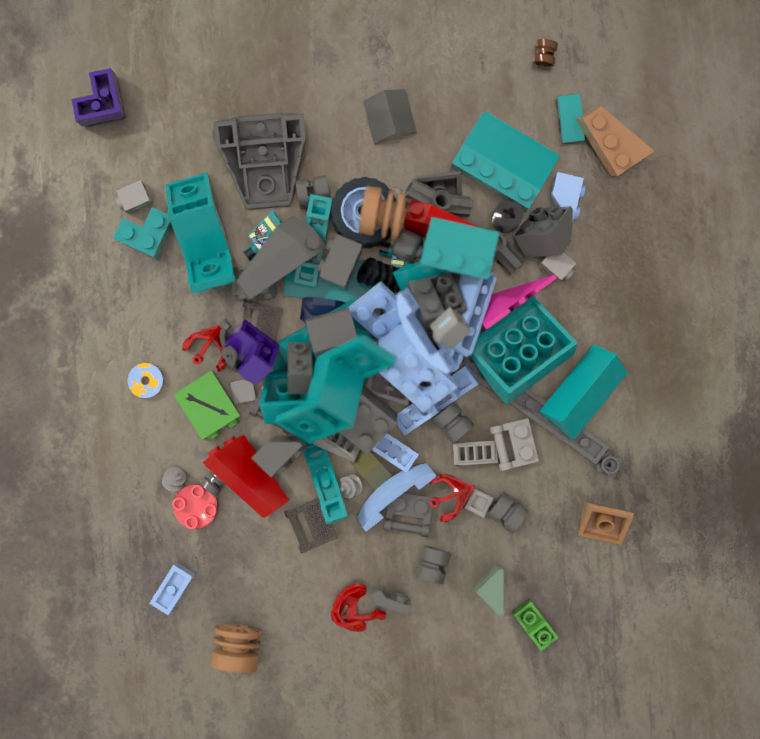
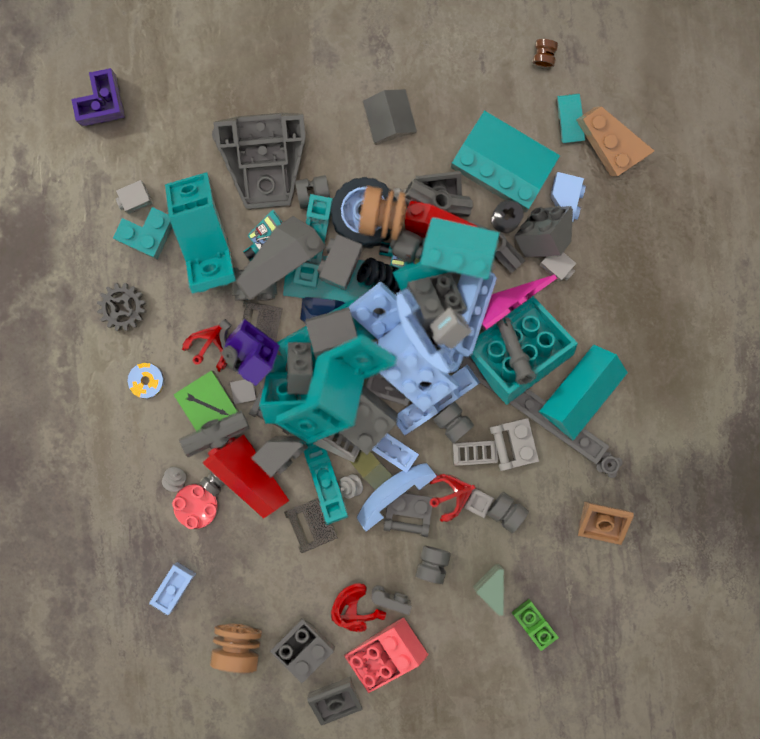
none -> dark grey gear [97,283,146,331]
none -> dark grey piece [179,411,250,458]
none -> dark grey slope [270,619,335,683]
none -> dark grey slope [307,676,363,726]
none -> coral slope [344,617,428,693]
none -> dark grey pin [497,318,536,385]

